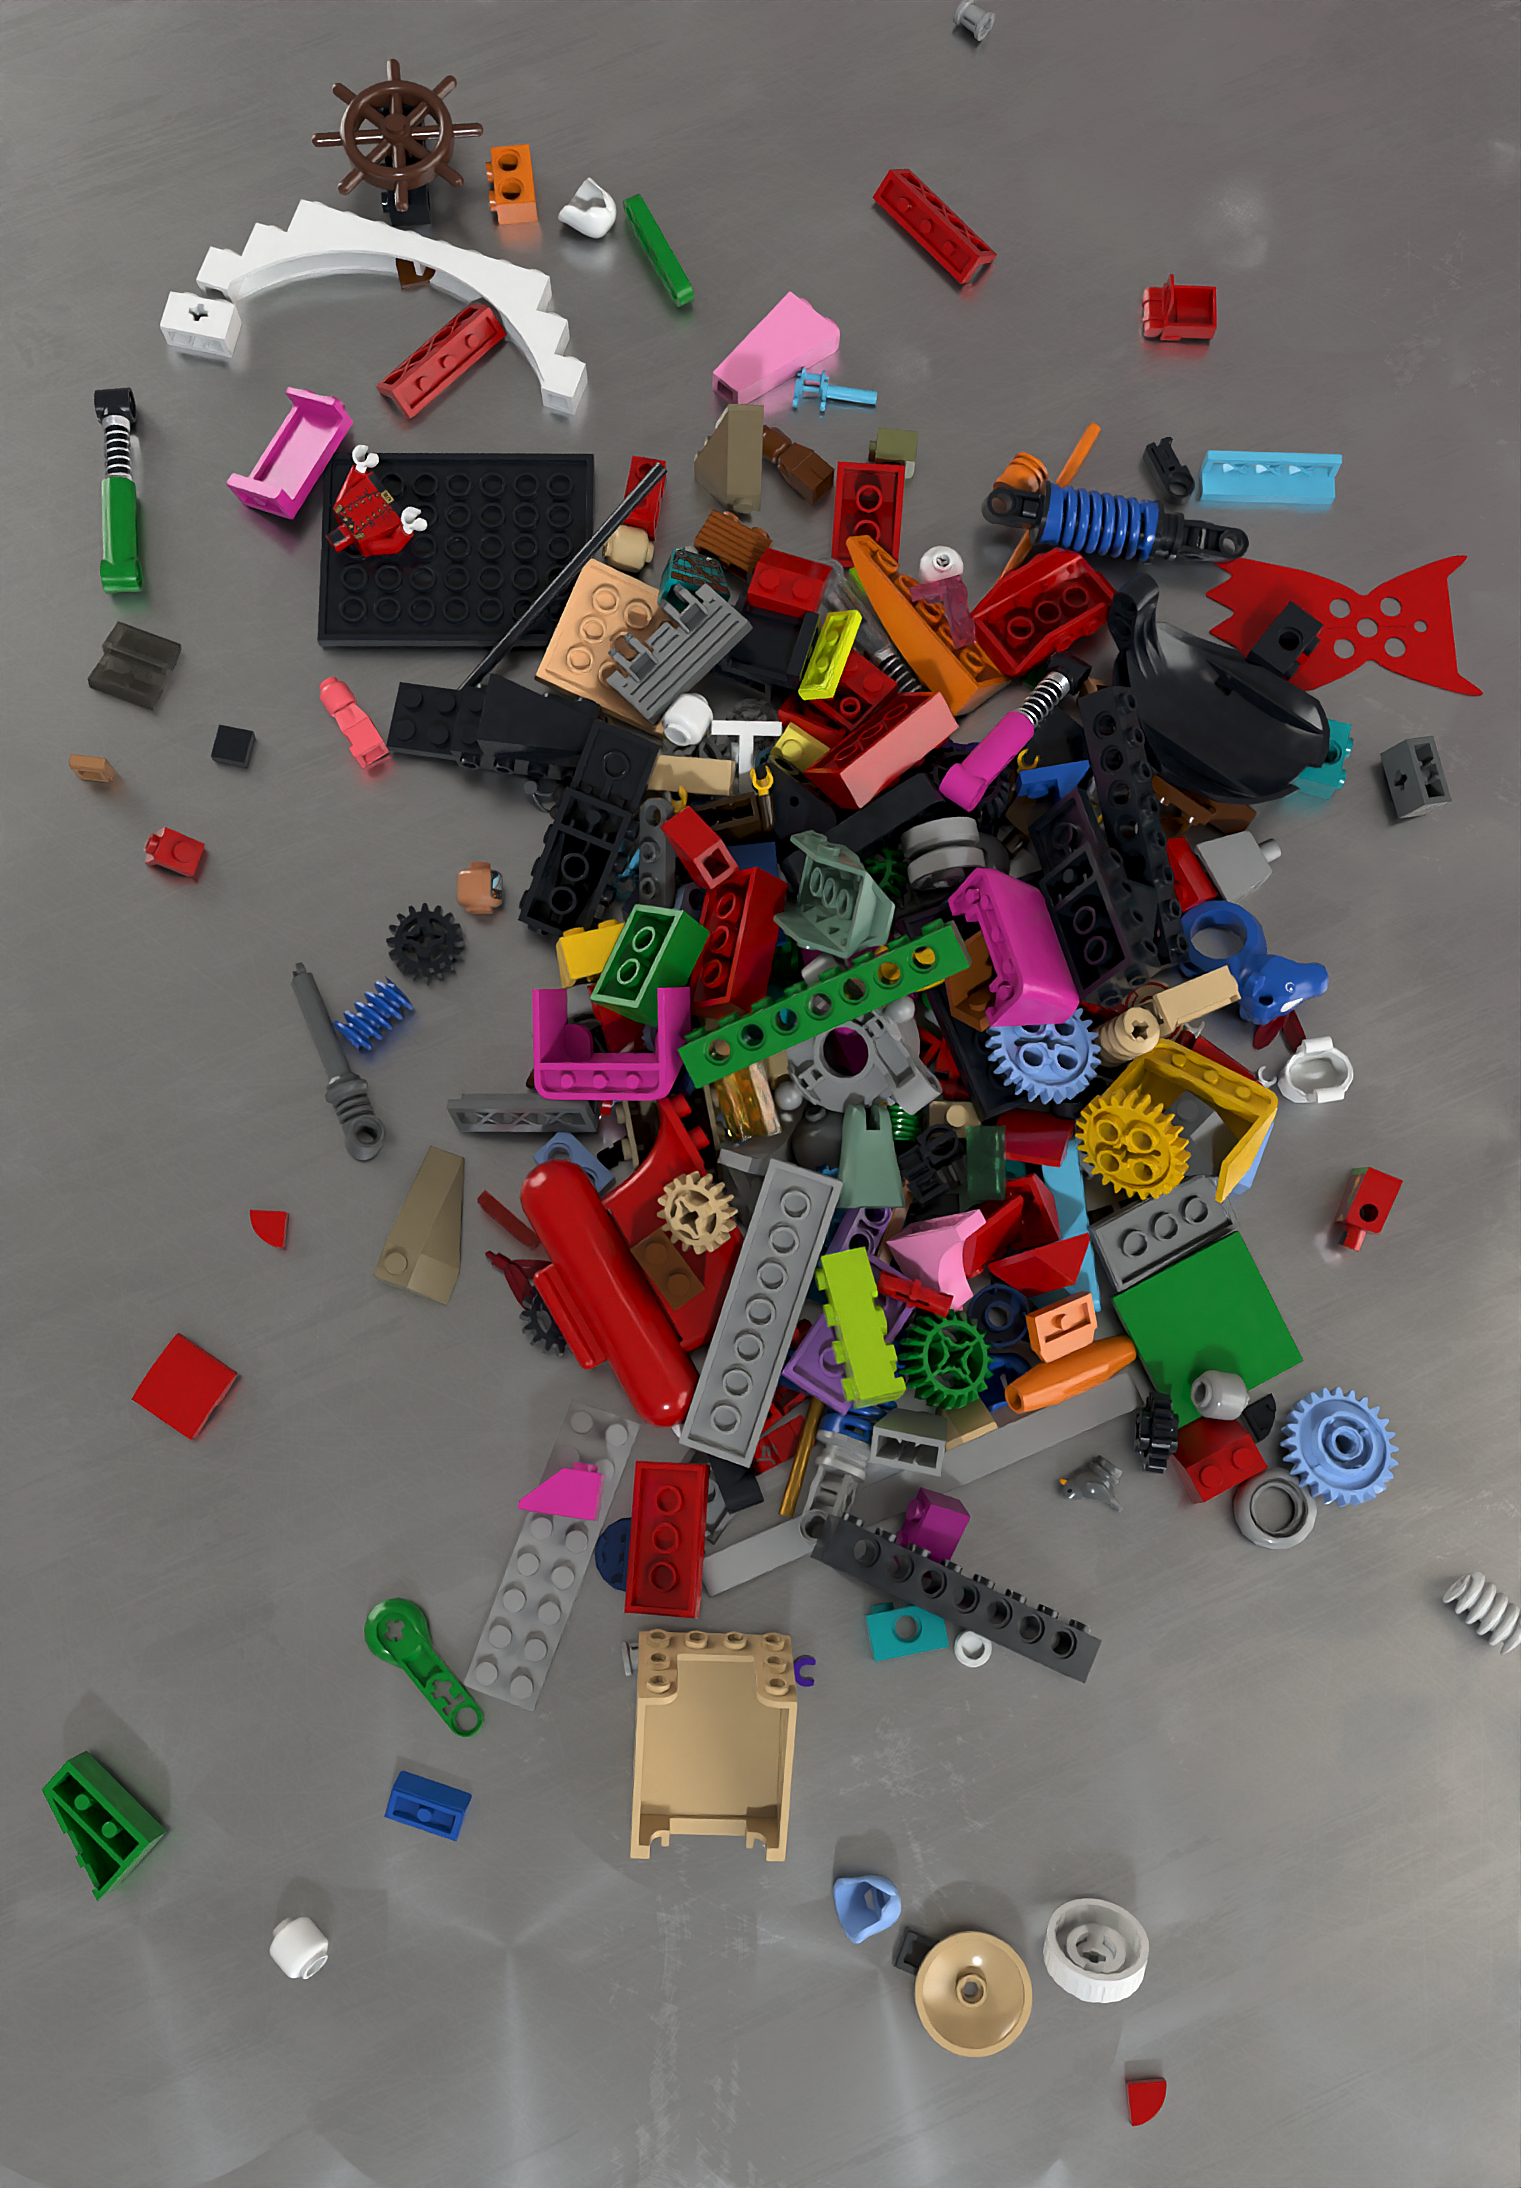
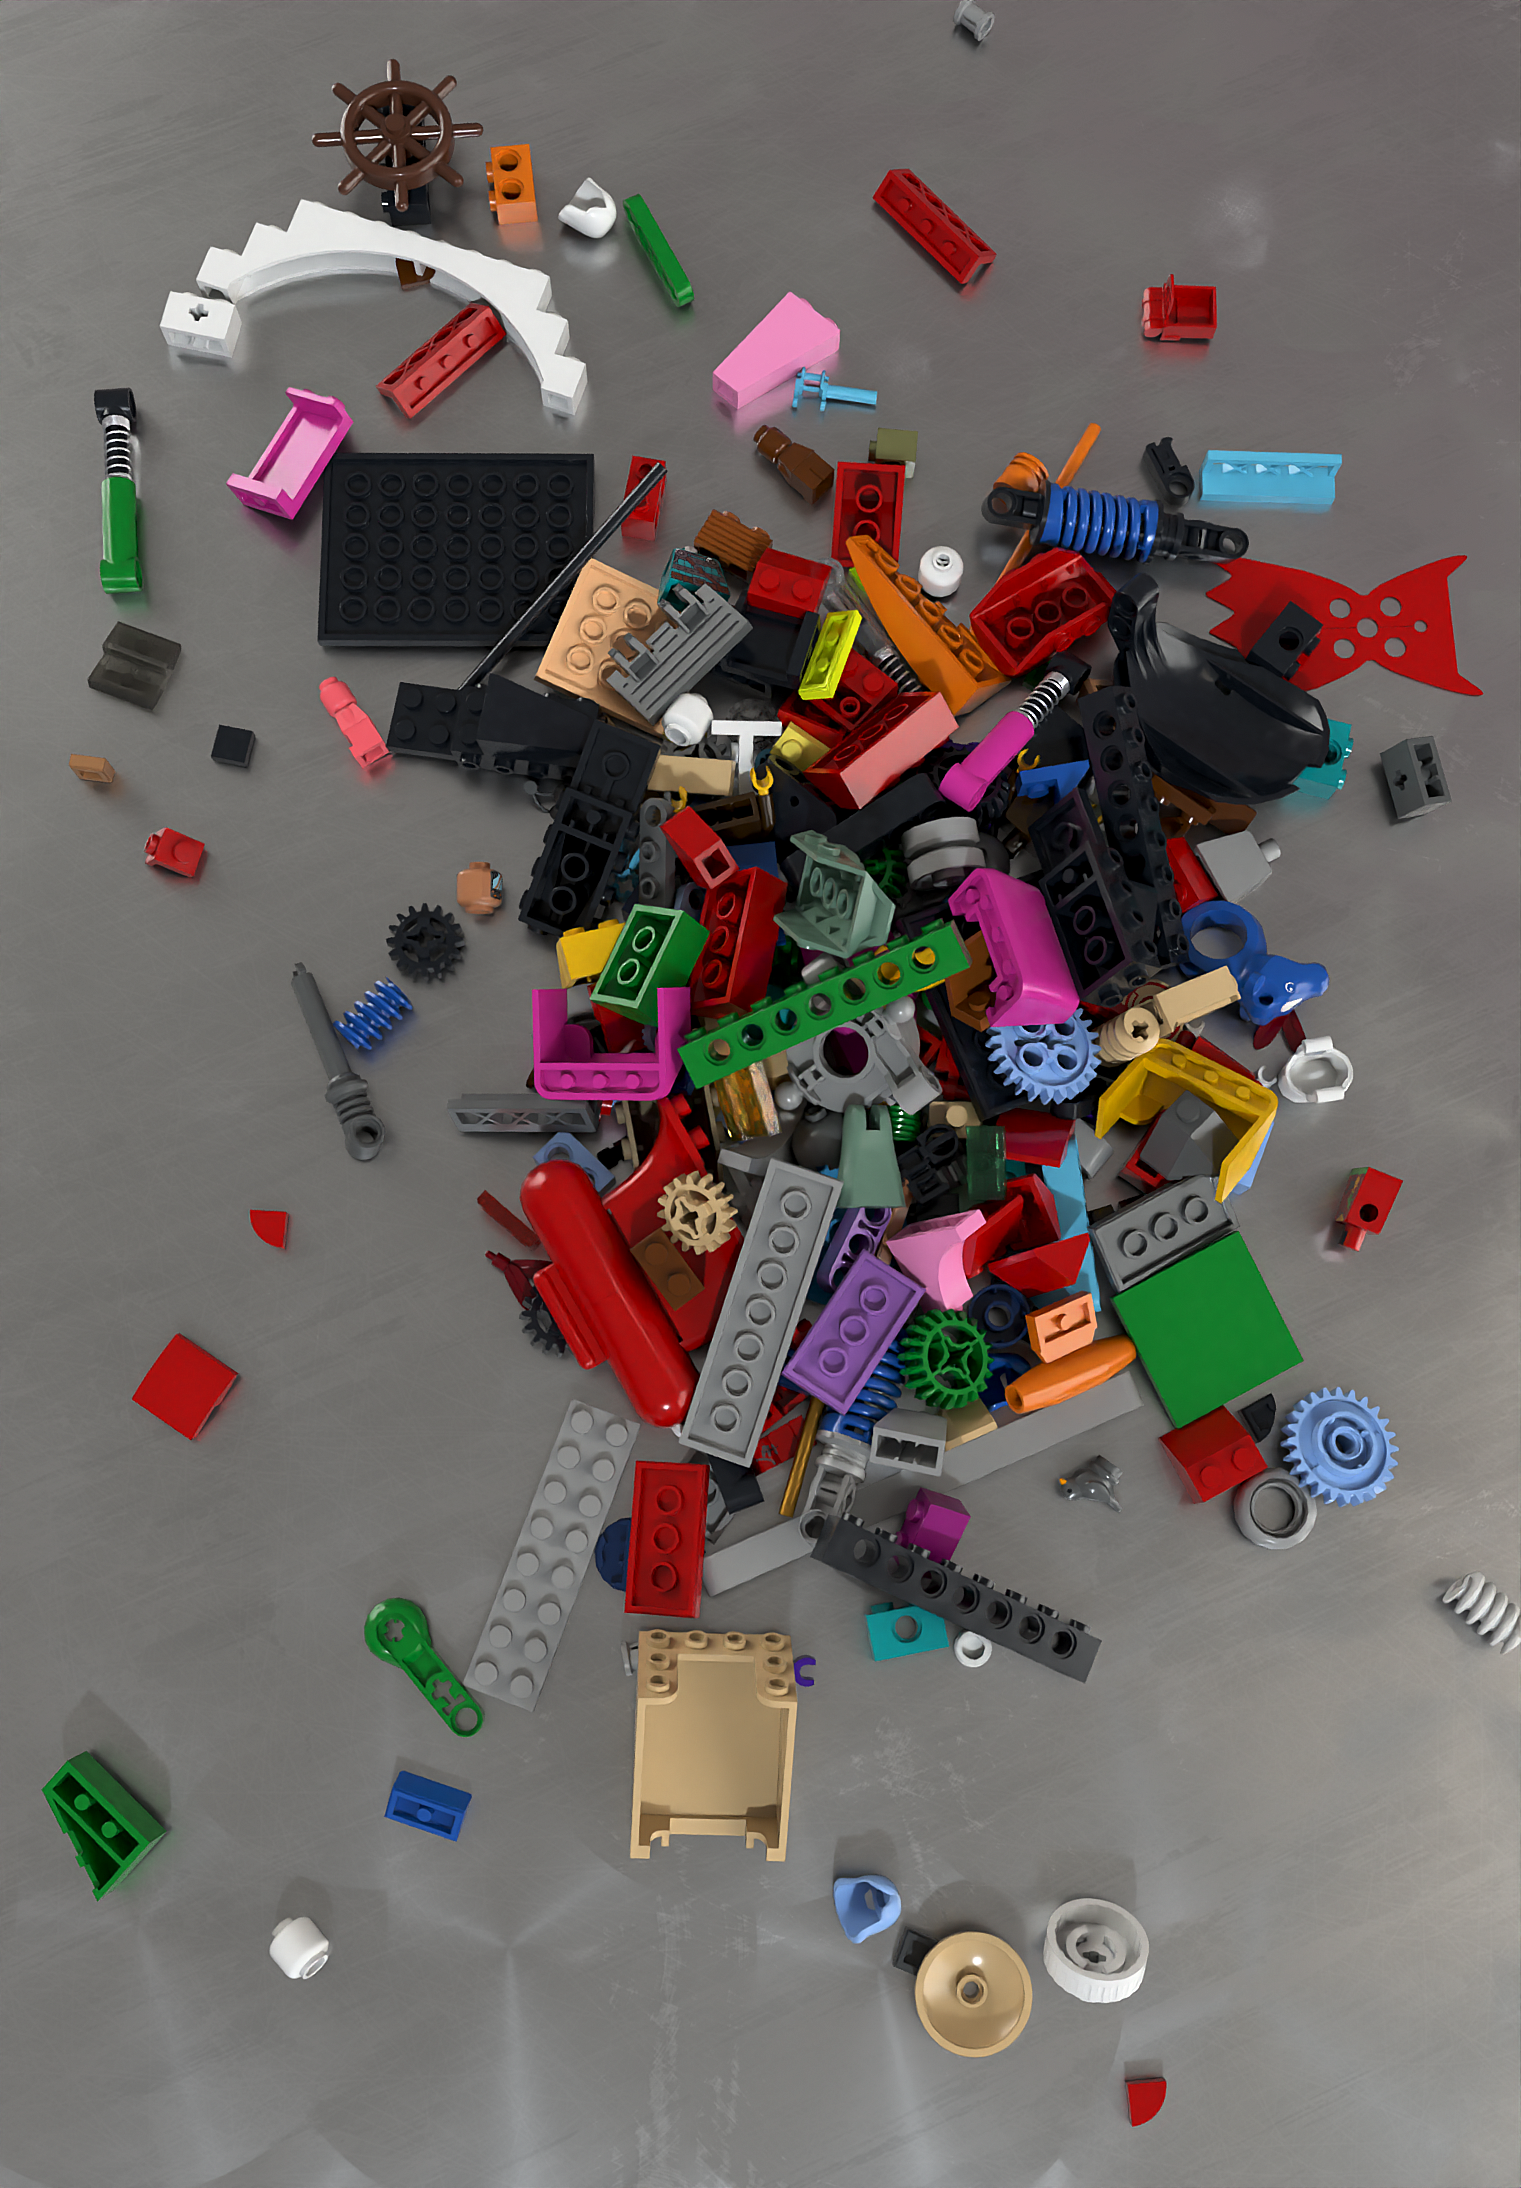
red torso [326,445,427,557] -> none
dark tan wedge [373,1146,465,1305] -> none
dark pink slope [518,1462,605,1522] -> none
tan head [602,525,654,573] -> none
dark tan wedge [694,404,764,514] -> none
lime wedge [814,1246,906,1410] -> none
red pin [877,1269,954,1318] -> none
clear pink bracket [909,575,976,648] -> none
yellow gear [1075,1088,1191,1200] -> none
black gear [1133,1392,1179,1474] -> none
light grey head [1191,1370,1249,1421] -> none

